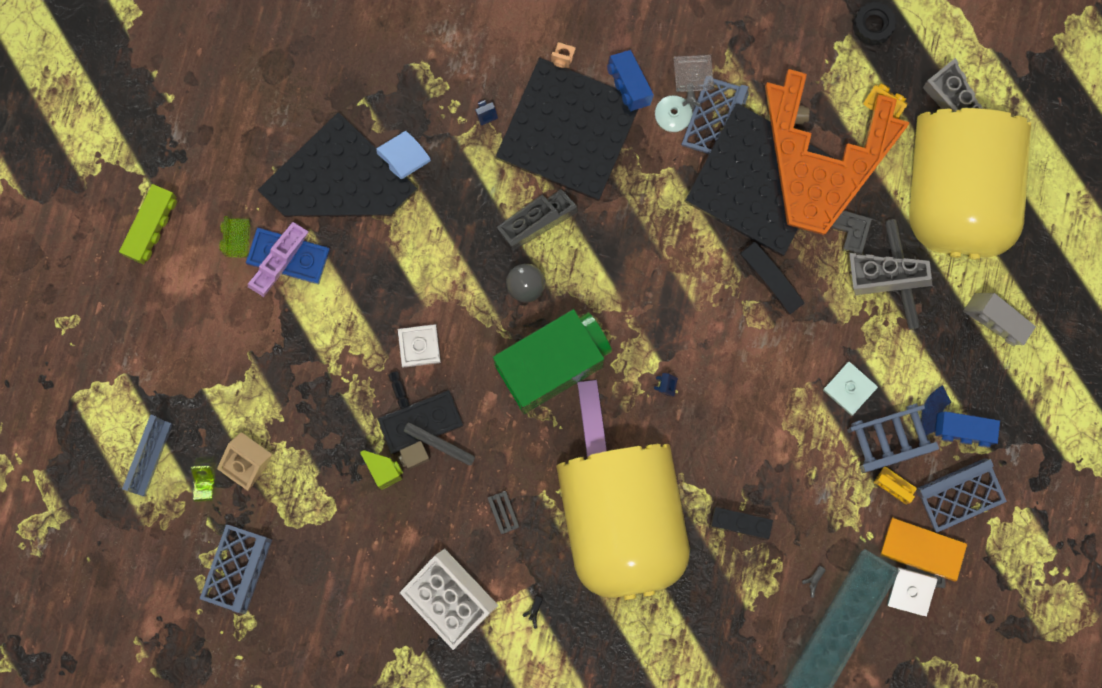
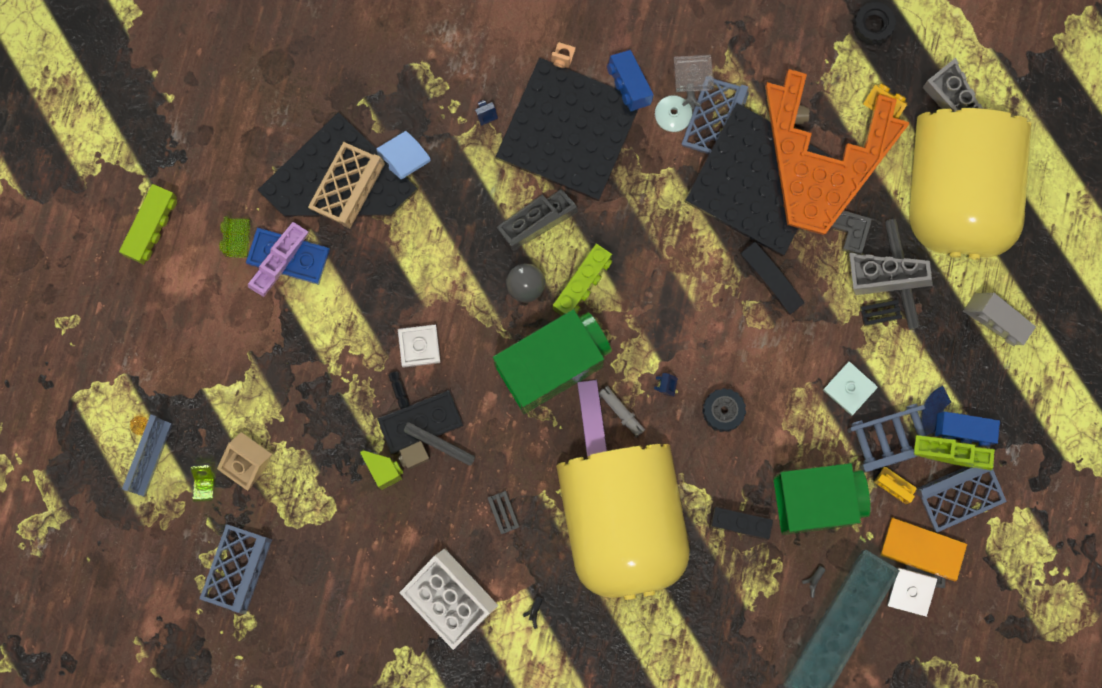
none -> clear yellow tile [130,416,148,436]
none -> tan fence [308,142,385,229]
none -> lime brick [553,244,613,316]
none -> light grey pin [599,386,645,438]
none -> black wheel [702,388,746,432]
none -> green container [773,463,871,535]
none -> black tile [860,300,903,326]
none -> lime slope [914,435,995,470]

